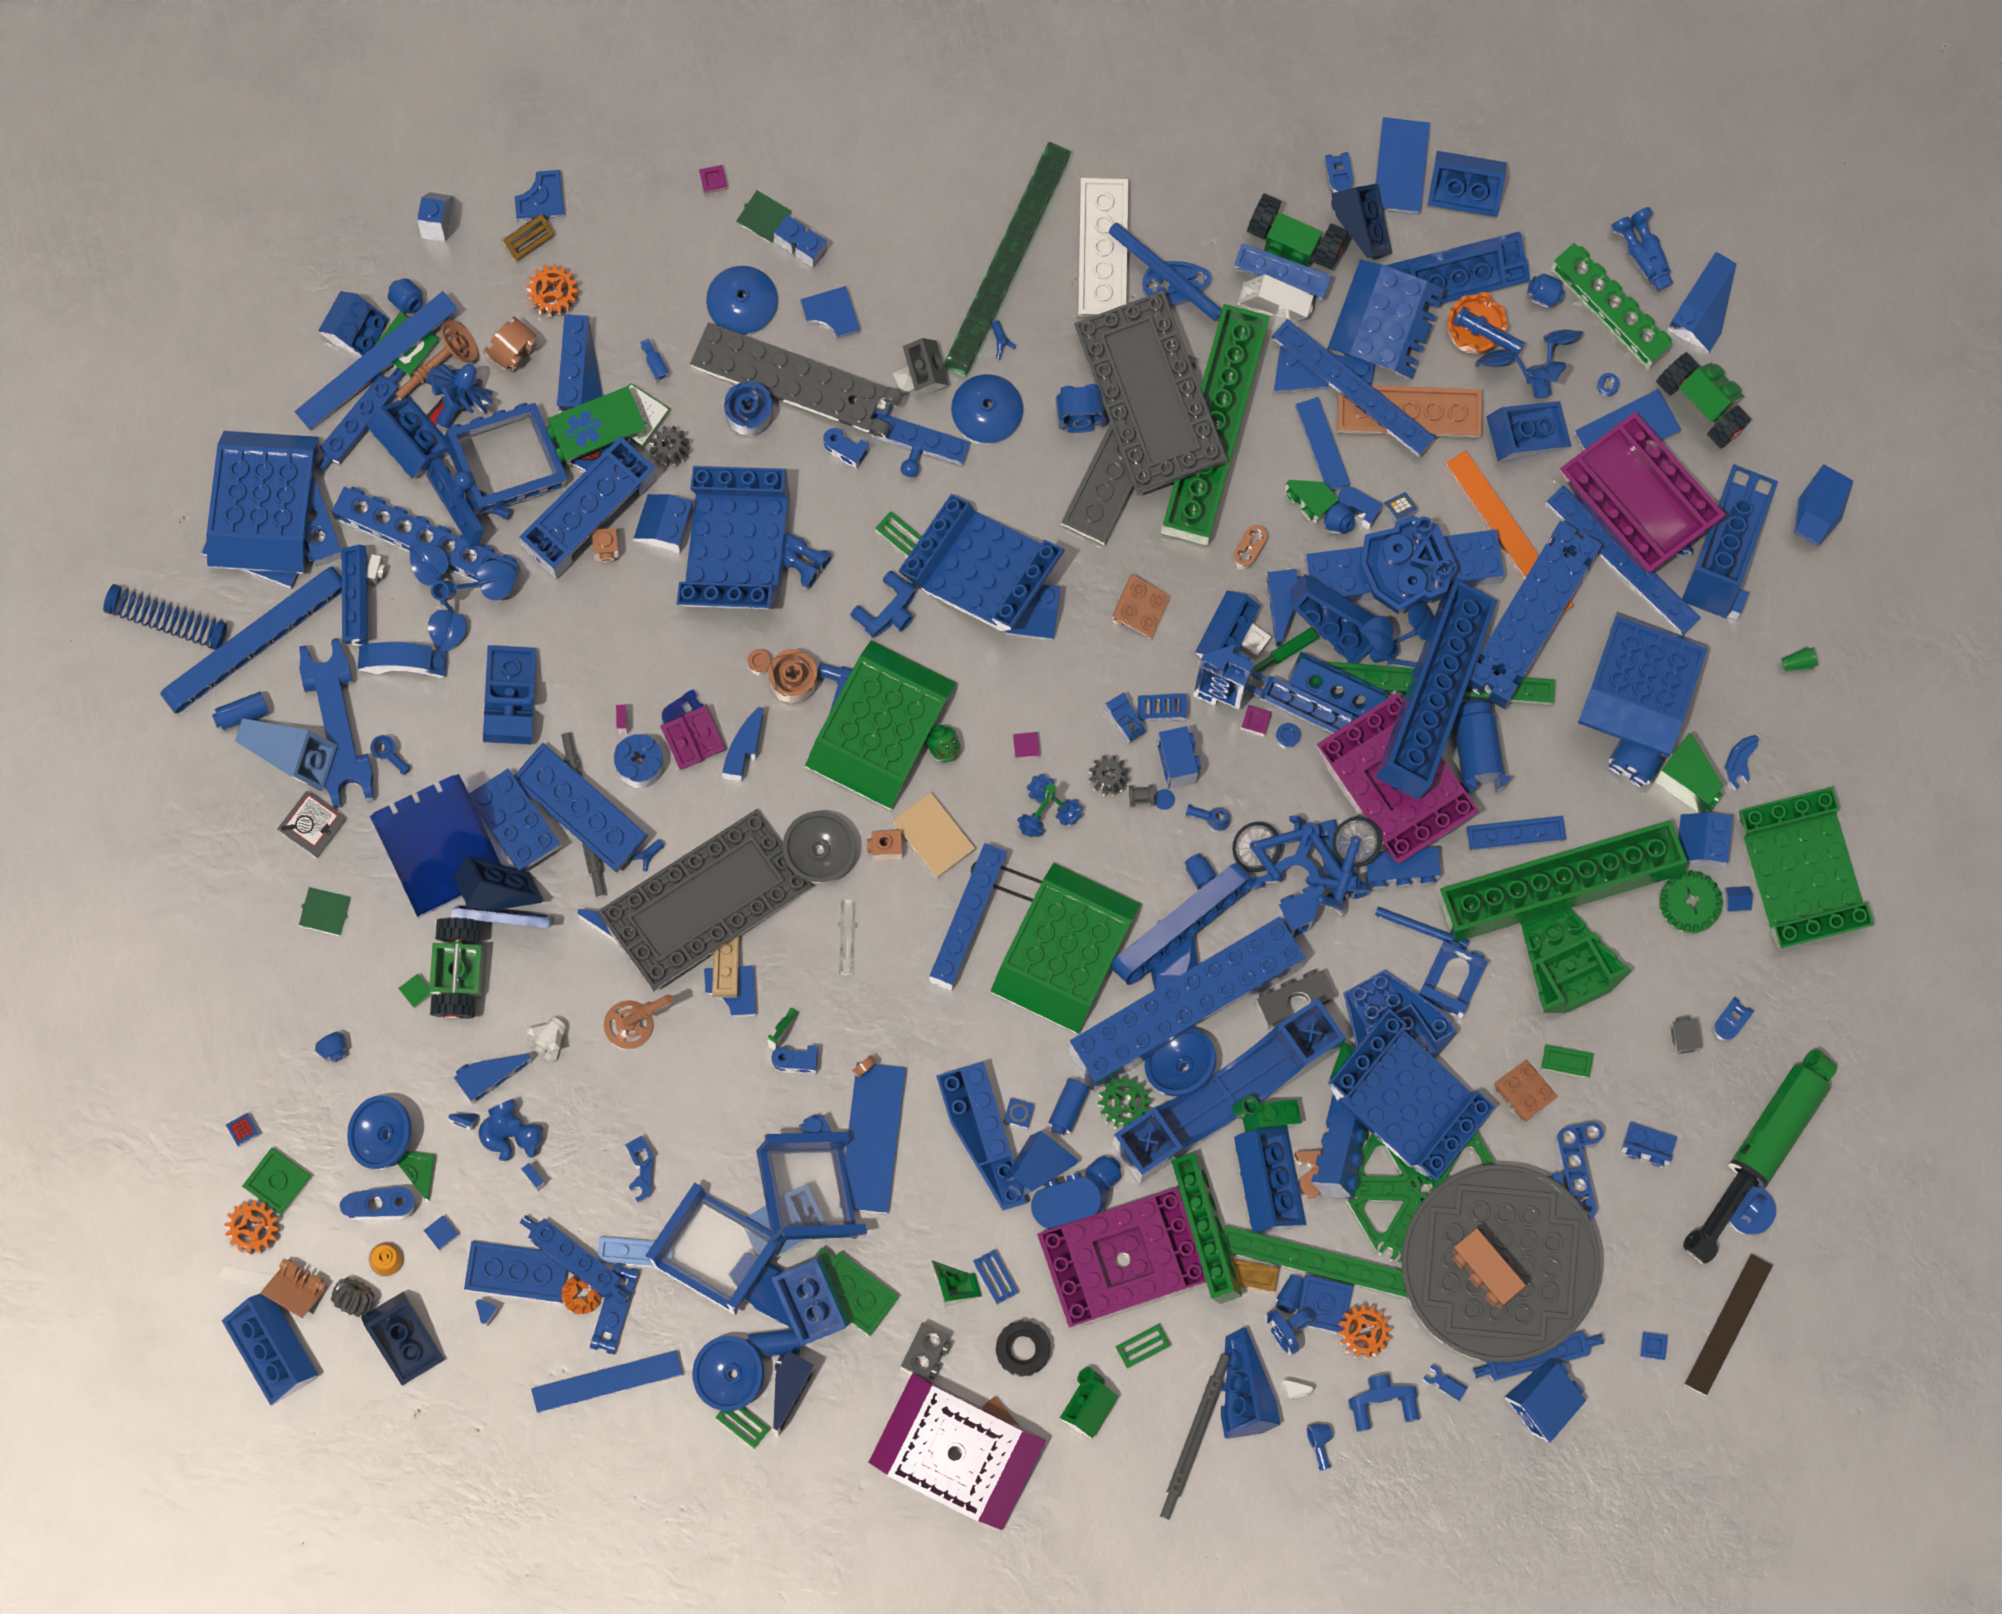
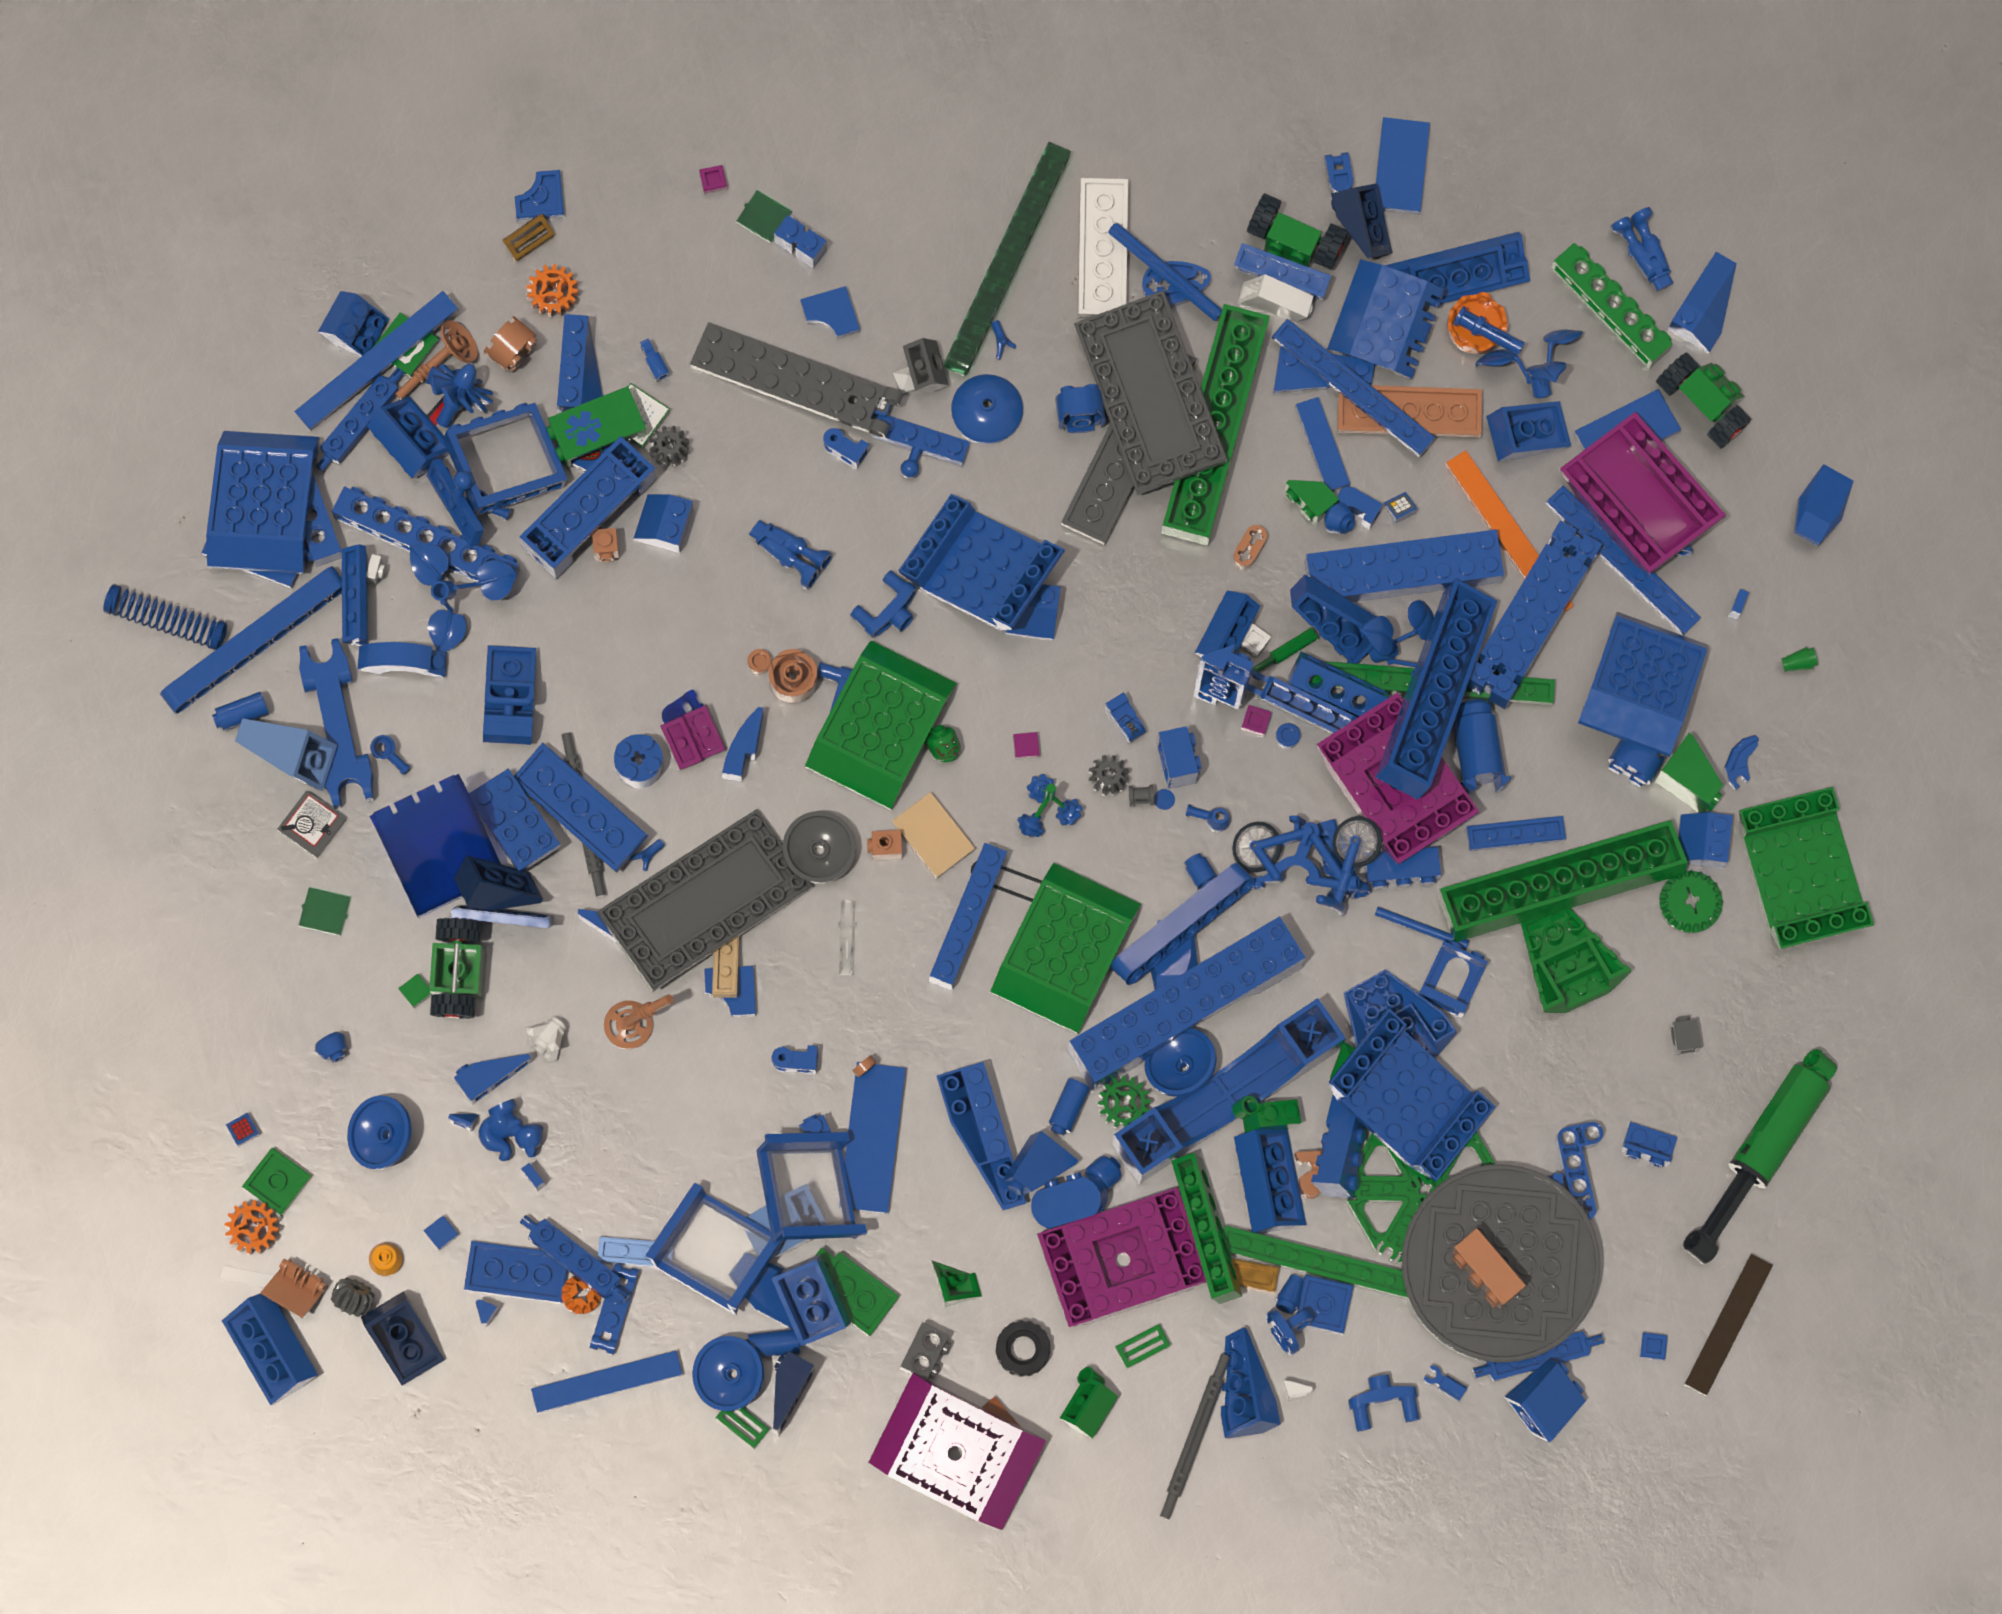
blue piece [339,1187,415,1221] -> none
blue head [387,278,423,314] -> none
green tile [396,1151,435,1201] -> none
blue slope [417,192,454,242] -> none
magenta tile [616,705,627,734] -> none
blue piece [625,1136,654,1204] -> none
blue slope [676,466,790,609] -> none
blue dish [706,266,778,335] -> none
blue brick [724,381,773,436] -> none
green tile [767,1008,799,1050] -> none
green tile [875,511,922,557] -> none
blue tile [973,1249,1018,1305] -> none
blue tile [1004,1098,1034,1129] -> none
nougat hinge [1112,574,1171,639] -> none
blue slope [1138,694,1187,721] -> none
dark grey arch [1255,969,1336,1030] -> none
blue slope [1266,569,1302,648] -> none
blue slope [1275,884,1325,938] -> none
blue bar [1306,1423,1333,1471] -> none
orange gear [1337,1304,1392,1359] -> none
blue brick [1360,516,1457,614] -> none
blue slope [1427,151,1507,217] -> none
nougat hinge [1494,1059,1558,1122] -> none
blue head [1527,273,1565,308] -> none
green tile [1540,1044,1594,1079] -> none
blue bush [1597,373,1619,397] -> none
blue piece [1682,464,1778,619] -> none
blue plate [1714,997,1754,1041] -> none
blue slope [1725,886,1753,912] -> none
blue tile [1729,1186,1776,1236] -> none

